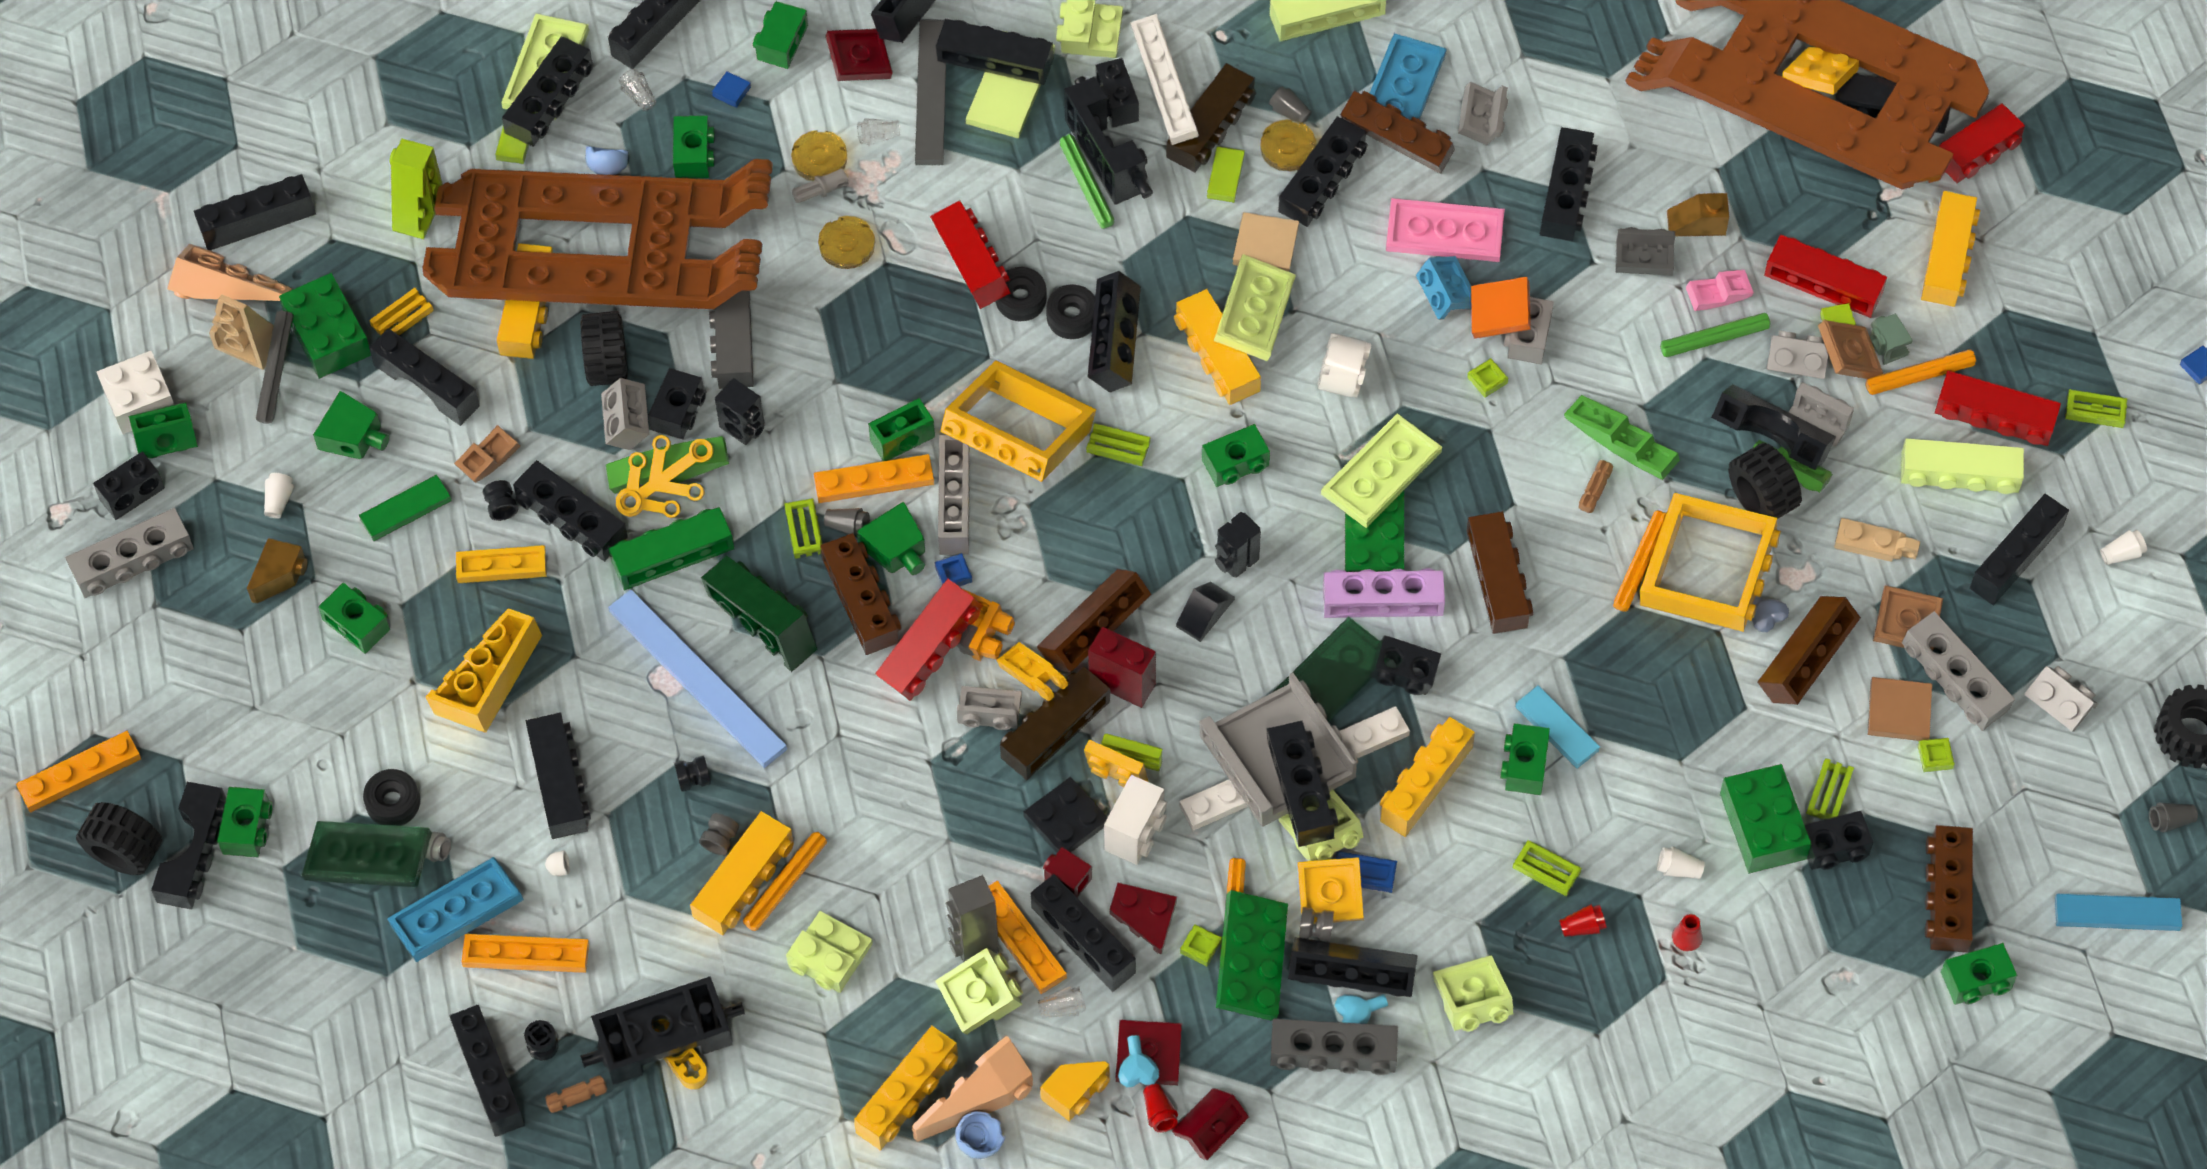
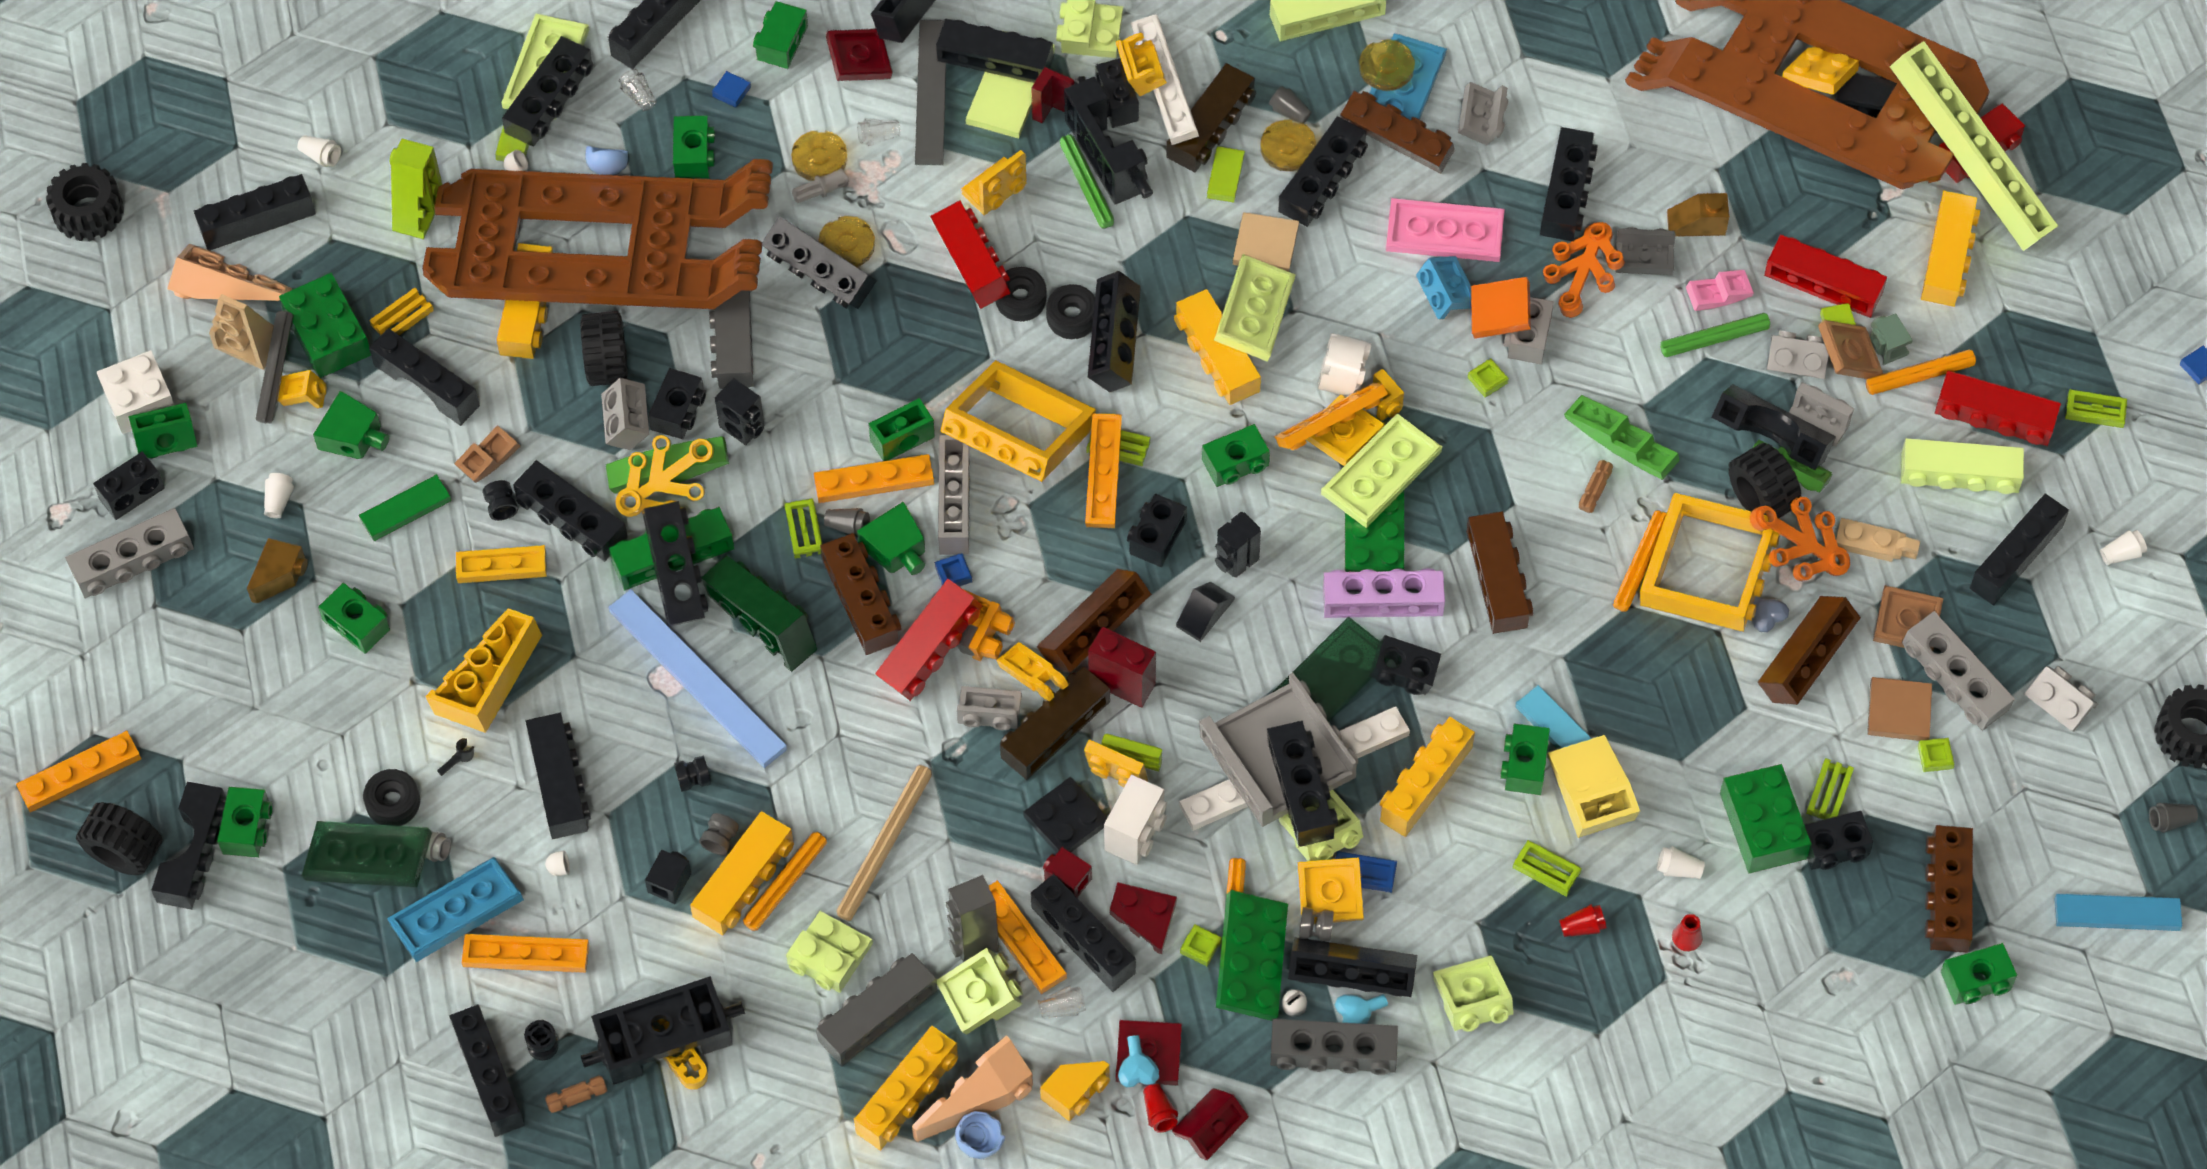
none -> black tyre [46,163,124,241]
none -> yellow bracket [277,370,327,409]
none -> white cone [298,135,341,167]
none -> black hand [437,738,474,776]
none -> white hinge [503,150,528,171]
none -> black brick [642,501,708,627]
none -> black brick [645,849,692,904]
none -> brick [762,216,877,309]
none -> dark grey brick [816,953,937,1066]
none -> tan axle [837,765,932,921]
none -> yellow bracket [961,150,1027,215]
none -> dark red panel [1031,67,1075,123]
none -> light orange plate [1085,413,1122,528]
none -> yellow hinge [1116,33,1167,97]
none -> black brick [1127,493,1187,568]
none -> light orange plate [1274,383,1388,450]
none -> white hinge [1282,989,1307,1017]
none -> yellow plate [1306,394,1385,466]
none -> clear yellow tile [1359,39,1415,91]
none -> yellow bracket [1373,369,1404,421]
none -> orange plant [1543,222,1625,318]
none -> light yellow slope [1547,735,1640,838]
none -> orange plant [1750,497,1850,581]
none -> yellowish green brick [1890,41,2058,251]

